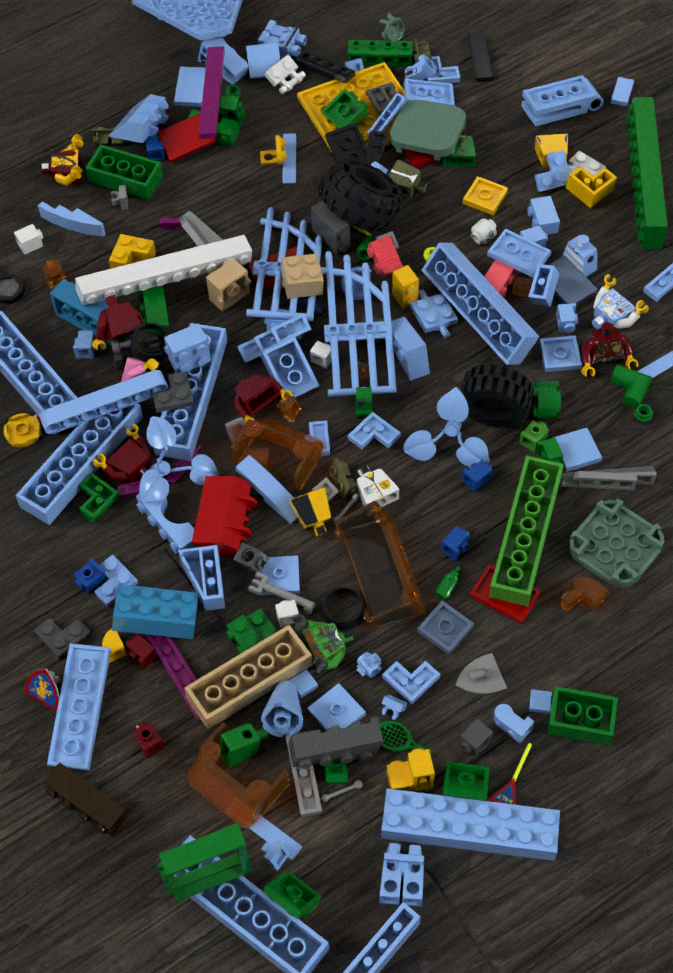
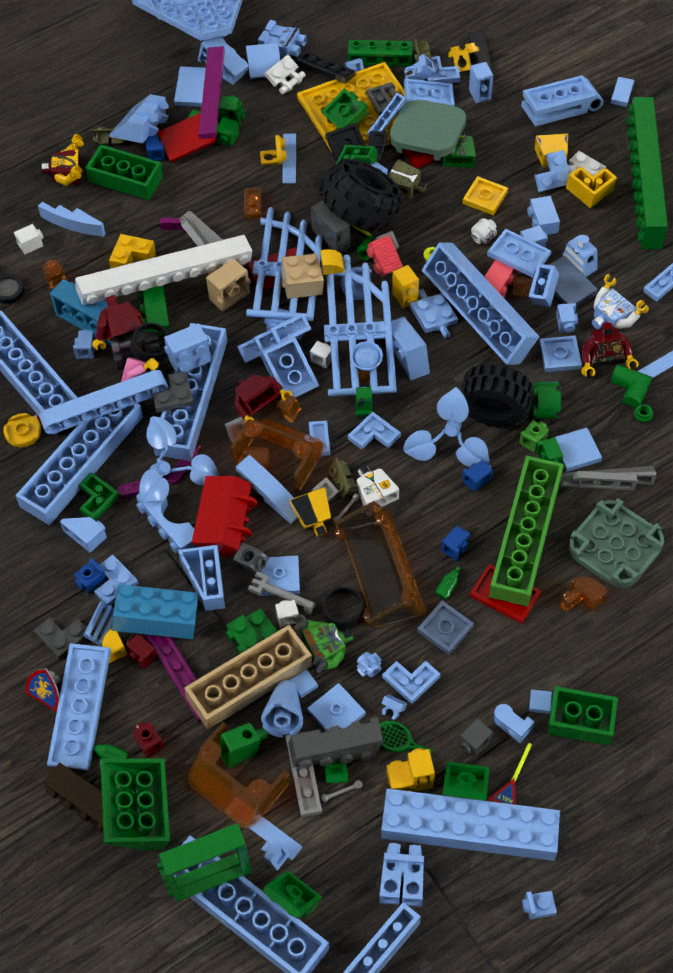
dark red torso [93,423,152,483] -> none
light grey tile [111,185,128,210] -> none
green plate [225,85,241,98] -> none
dark blue cone [299,296,326,318] -> none
sand green piece [379,13,405,41] -> none
light grey shield [455,653,507,694] -> none
none -> light blue slope [60,517,107,553]
none -> light blue tile [83,601,114,646]
none -> green piece [93,744,129,759]
none -> green slope [100,758,170,850]
none -> clear orange plate [244,188,262,219]
none -> yellow brick [320,249,345,275]
none -> green brick [336,145,377,164]
none -> light blue hat [350,341,383,372]
none -> yellow bracket [448,43,479,72]
none -> light blue brick [469,62,493,103]
none -> light blue bracket [522,891,557,920]

